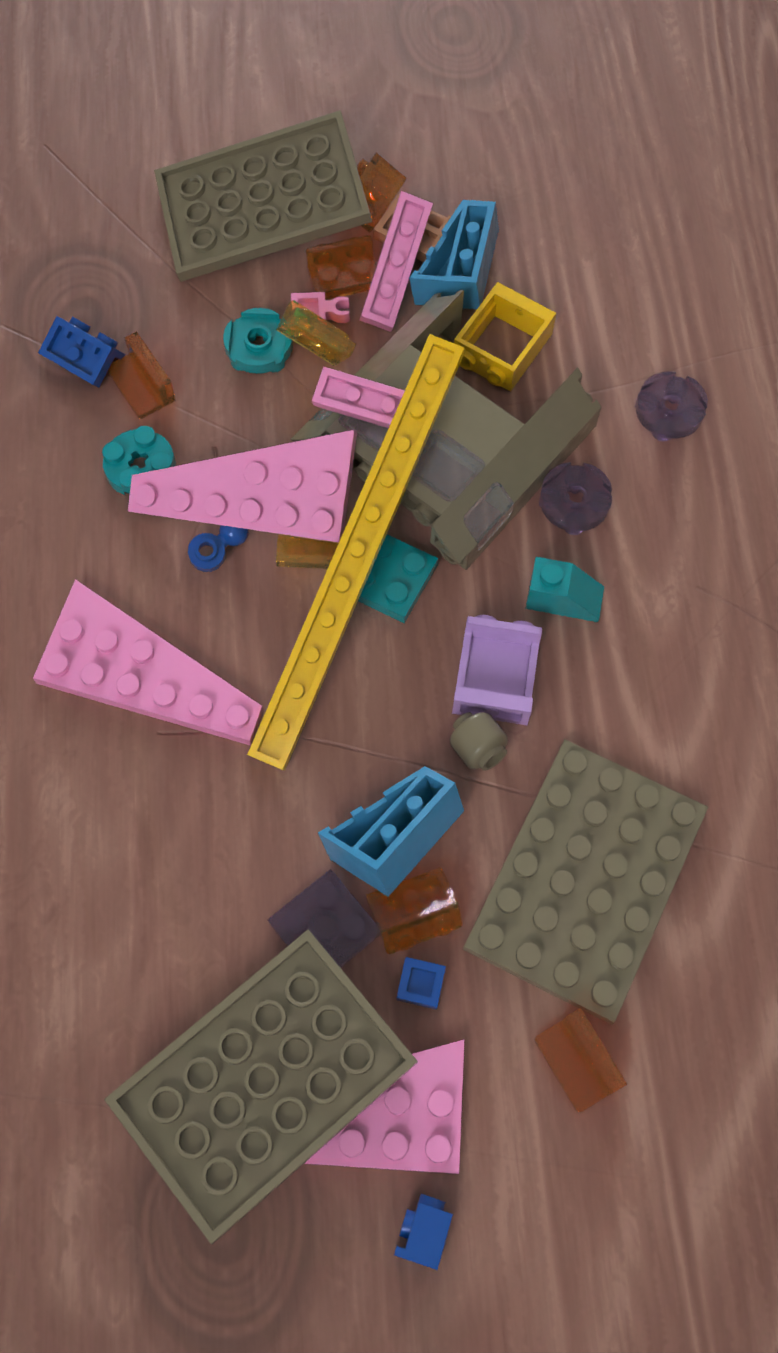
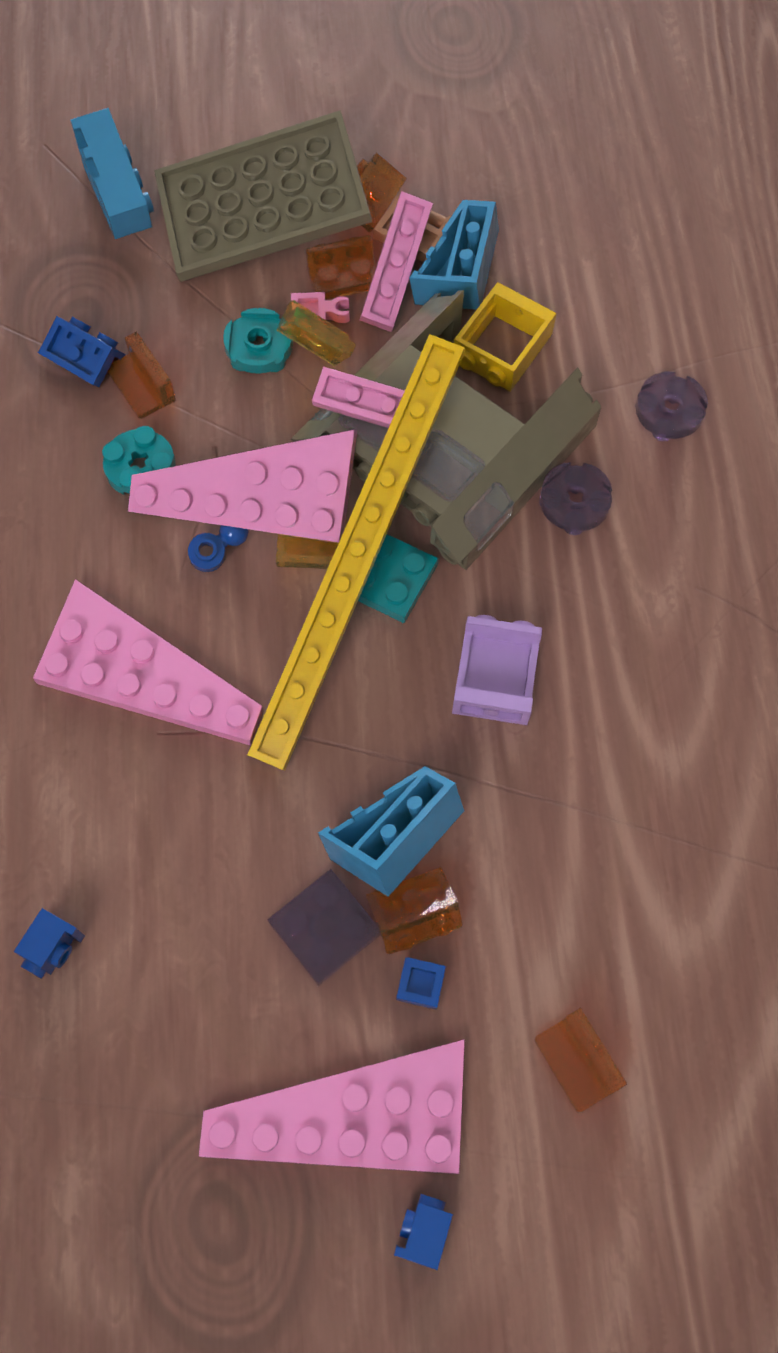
dark tan plate [104,929,418,1244] -> none
dark tan head [450,712,508,771] -> none
dark tan plate [463,739,708,1025] -> none
teal slope [525,557,604,622] -> none
none -> blue brick [13,908,85,979]
none -> dark azure wedge [70,108,154,239]

